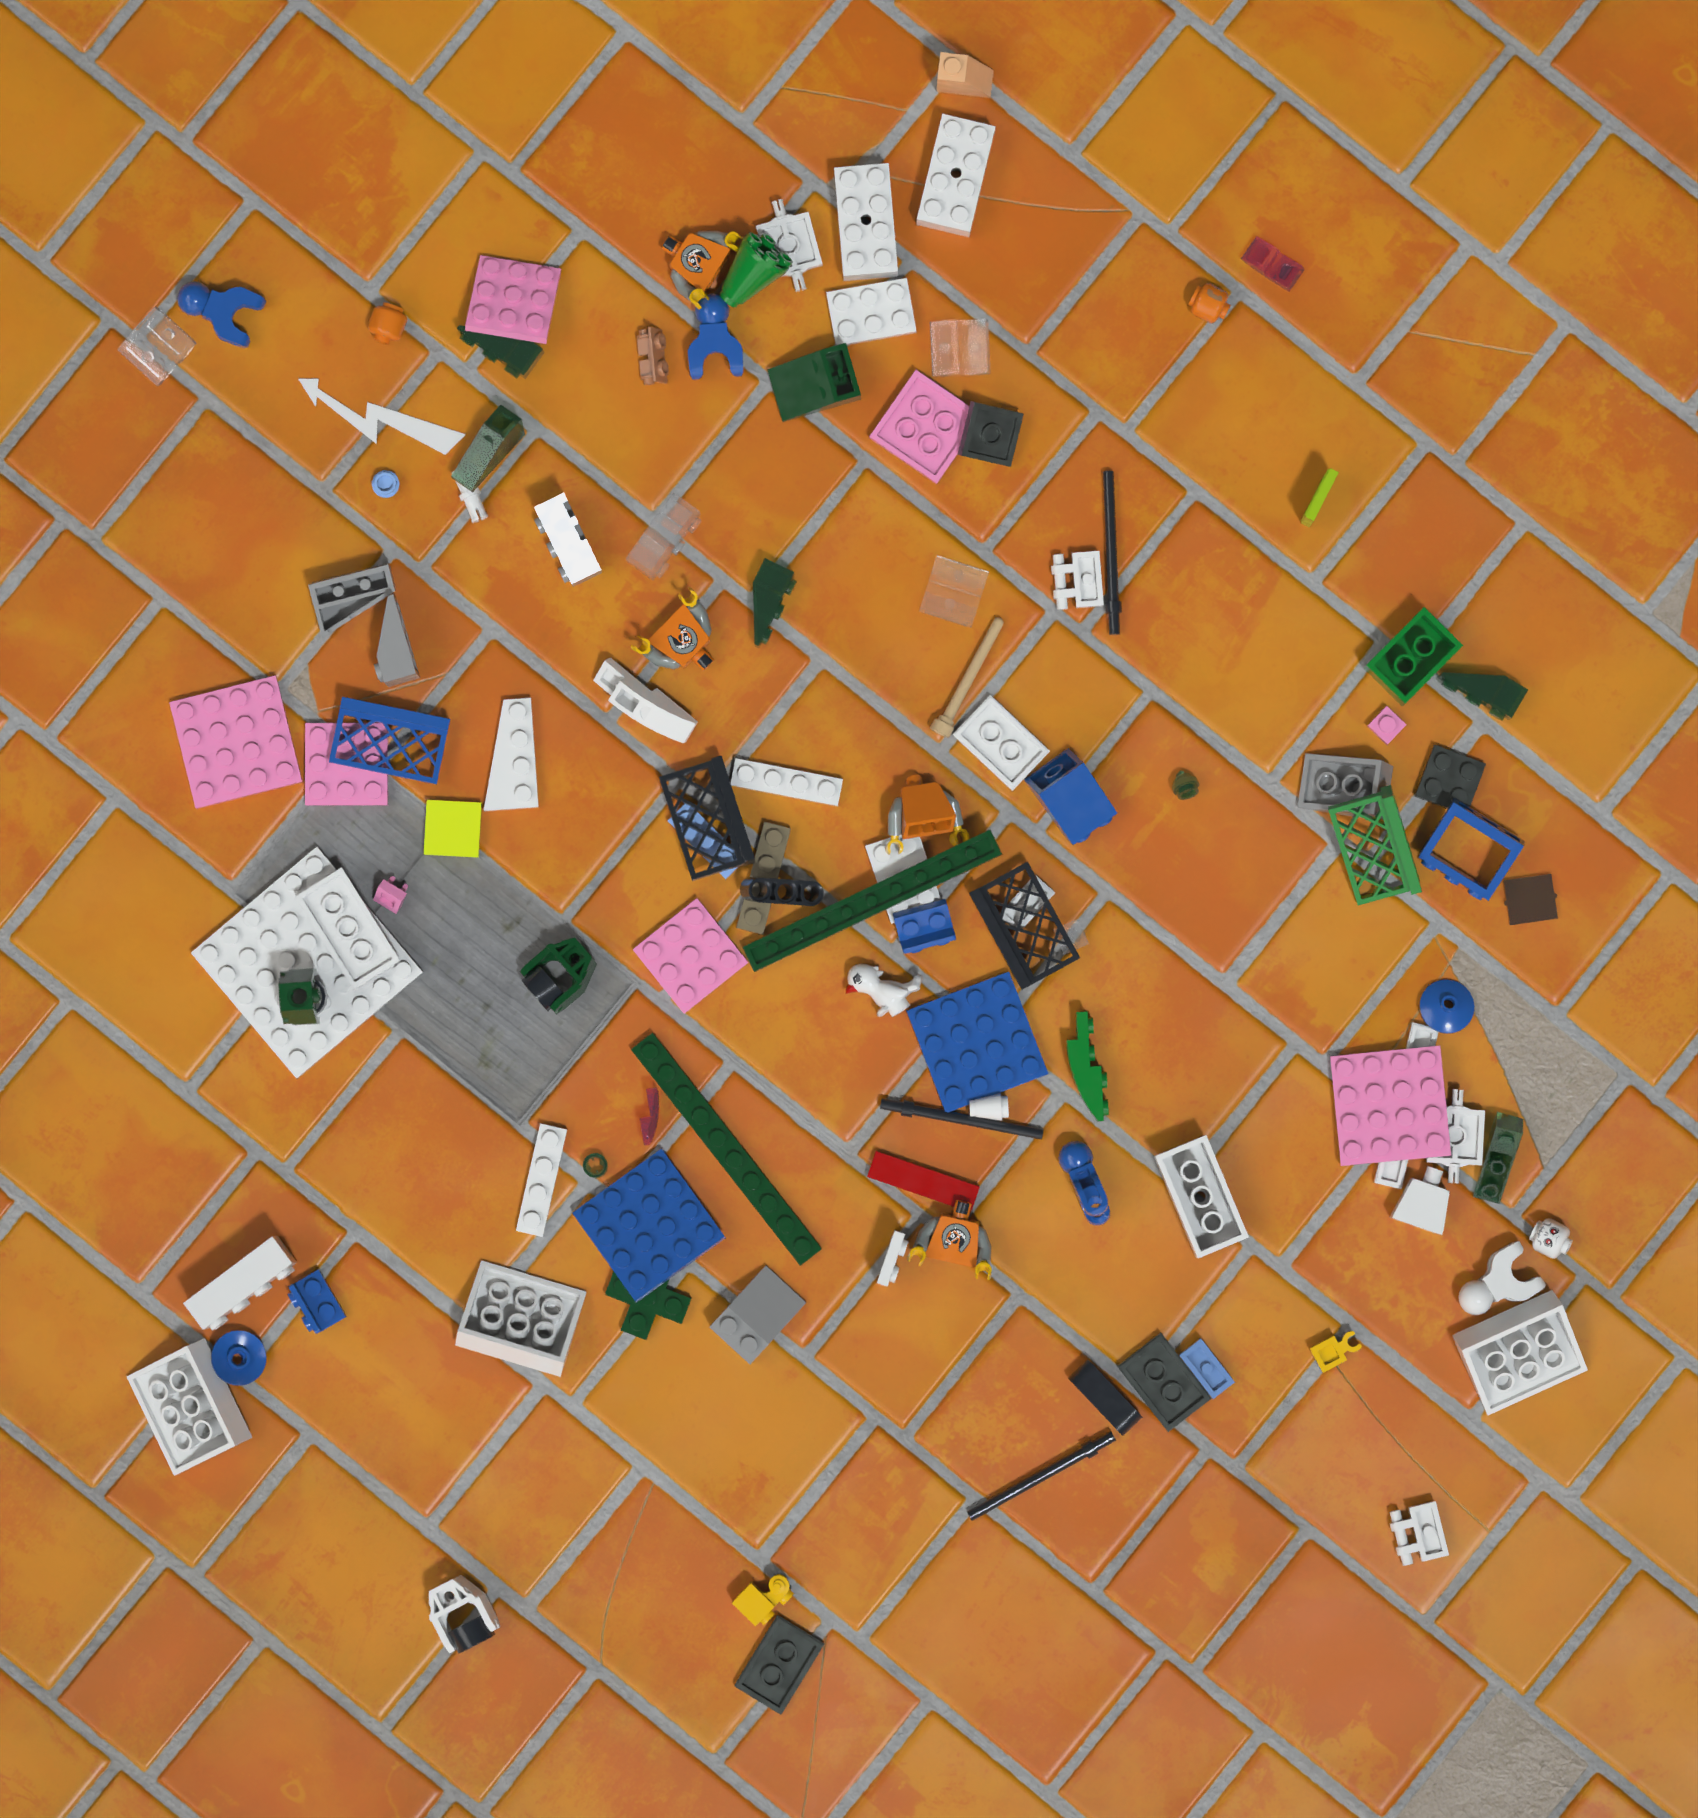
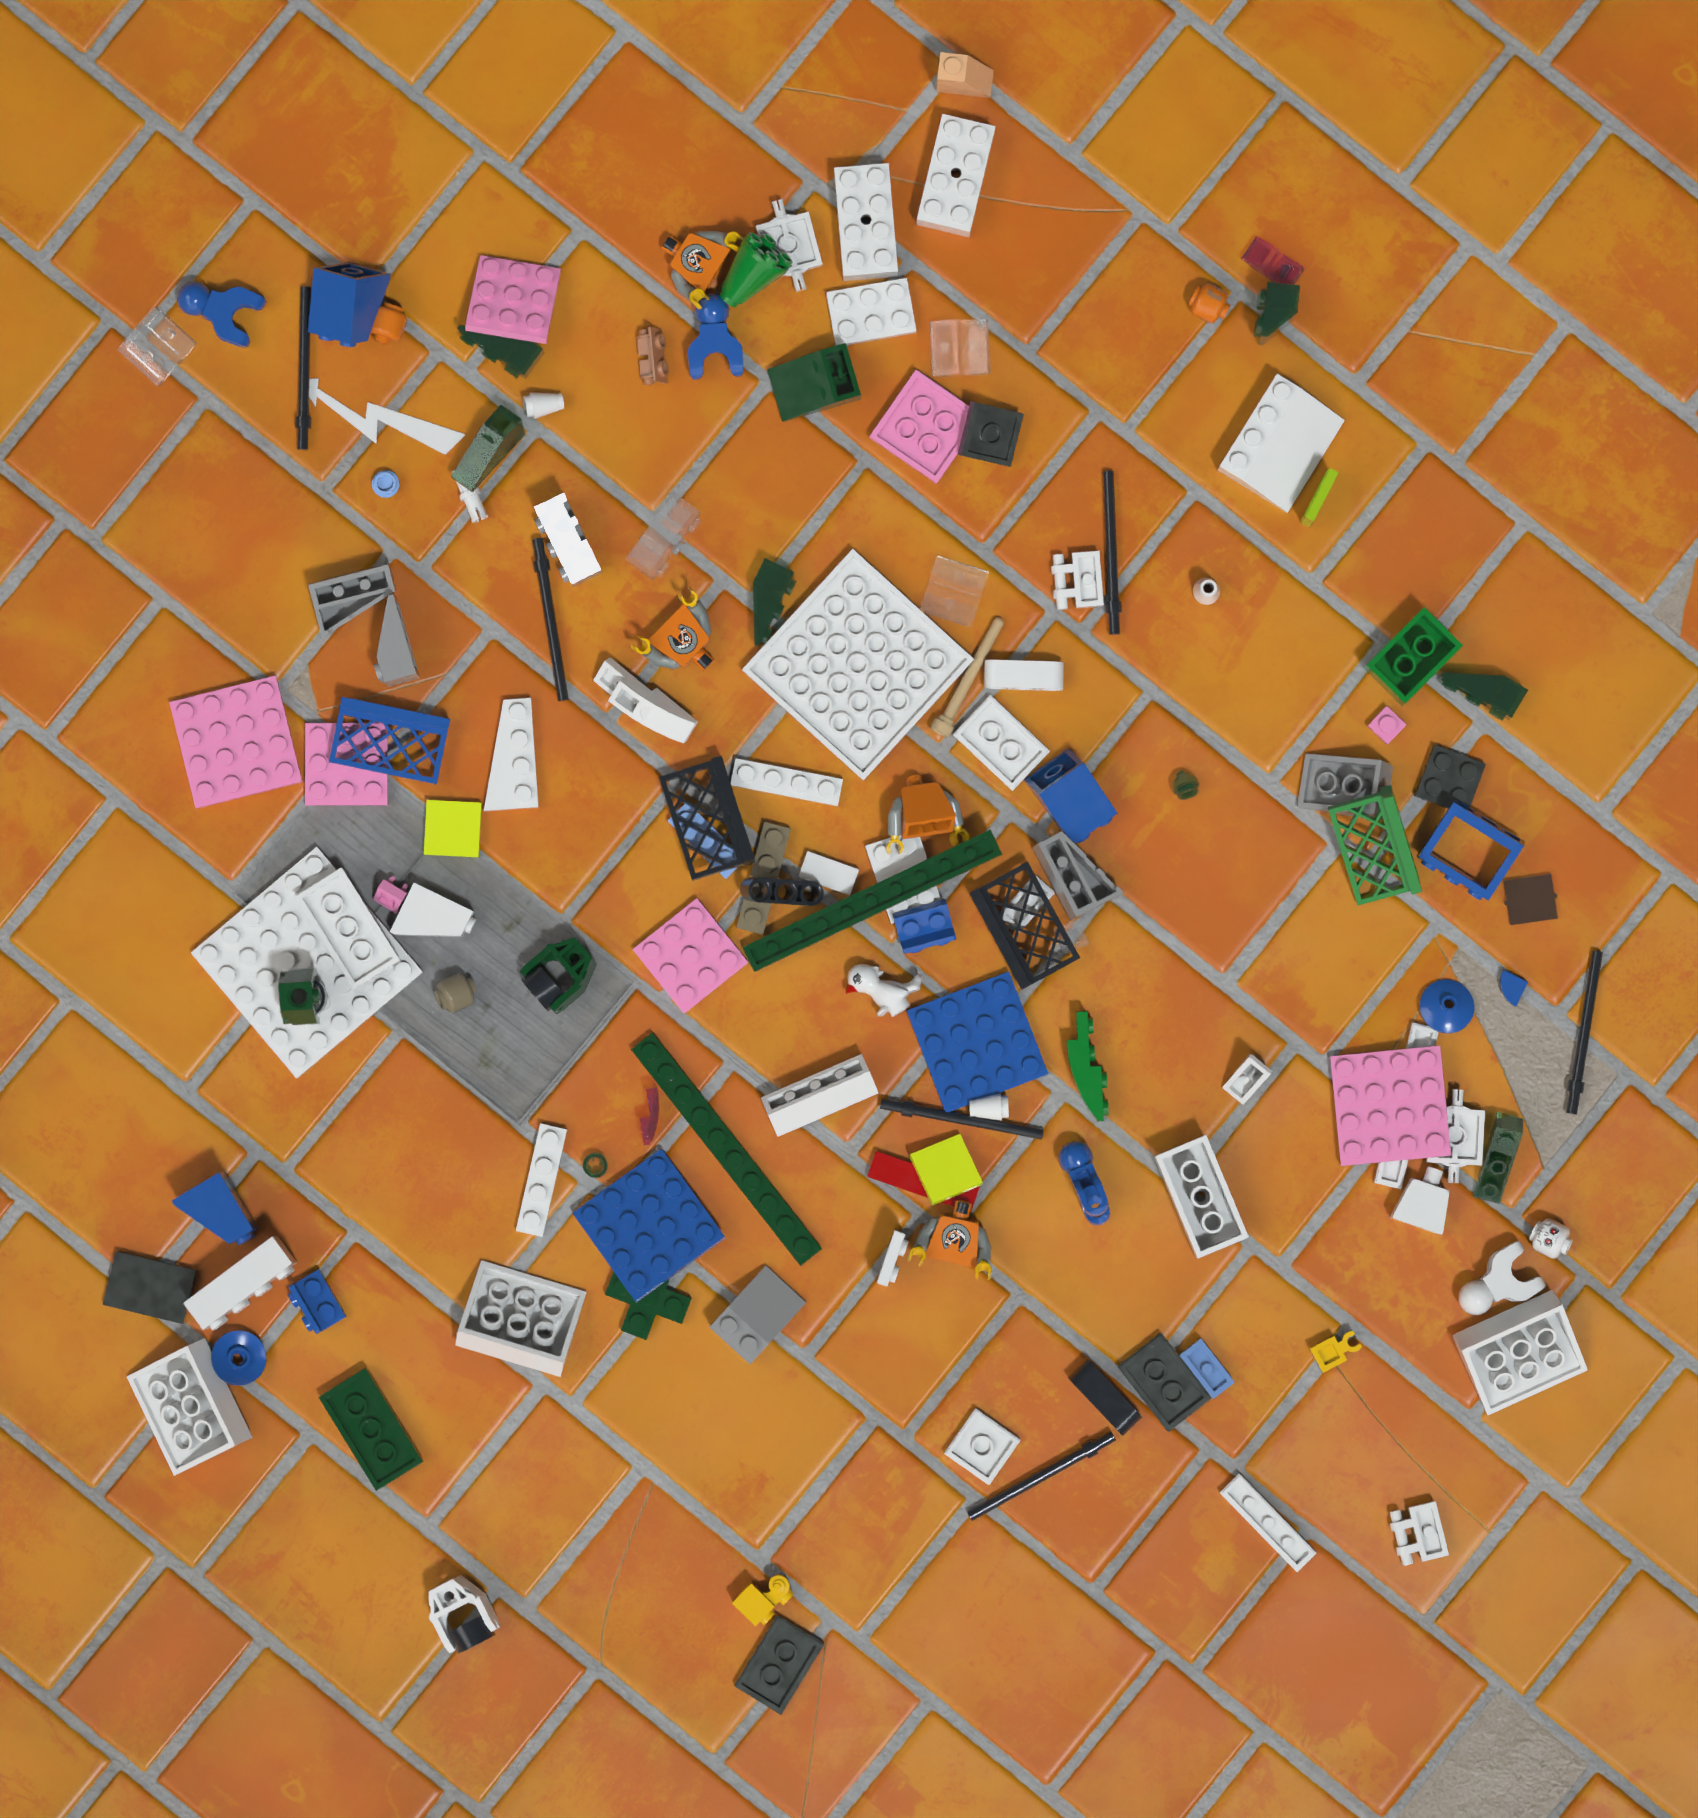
none -> pearl dark grey tile [103,1251,197,1324]
none -> blue slope [172,1172,259,1245]
none -> black bar [295,287,311,451]
none -> blue slope [308,262,391,347]
none -> dark green plate [318,1368,424,1491]
none -> white slope [390,883,477,937]
none -> dark tan head [434,973,477,1013]
none -> white cone [523,392,564,419]
none -> black bar [532,538,569,702]
none -> white plate [742,549,974,781]
none -> white brick [761,1054,879,1137]
none -> white tile [798,851,859,896]
none -> neon yellow tile [909,1134,983,1206]
none -> white tile [944,1408,1021,1485]
none -> white beam [984,660,1064,691]
none -> light grey wedge [1032,831,1124,921]
none -> white cone [1193,577,1220,605]
none -> white slope [1218,374,1345,513]
none -> white tile [1219,1473,1316,1572]
none -> white slope [1222,1054,1273,1105]
none -> clear green slope [1254,282,1300,345]
none -> blue tile [1500,970,1528,1007]
none -> black bar [1566,951,1603,1115]

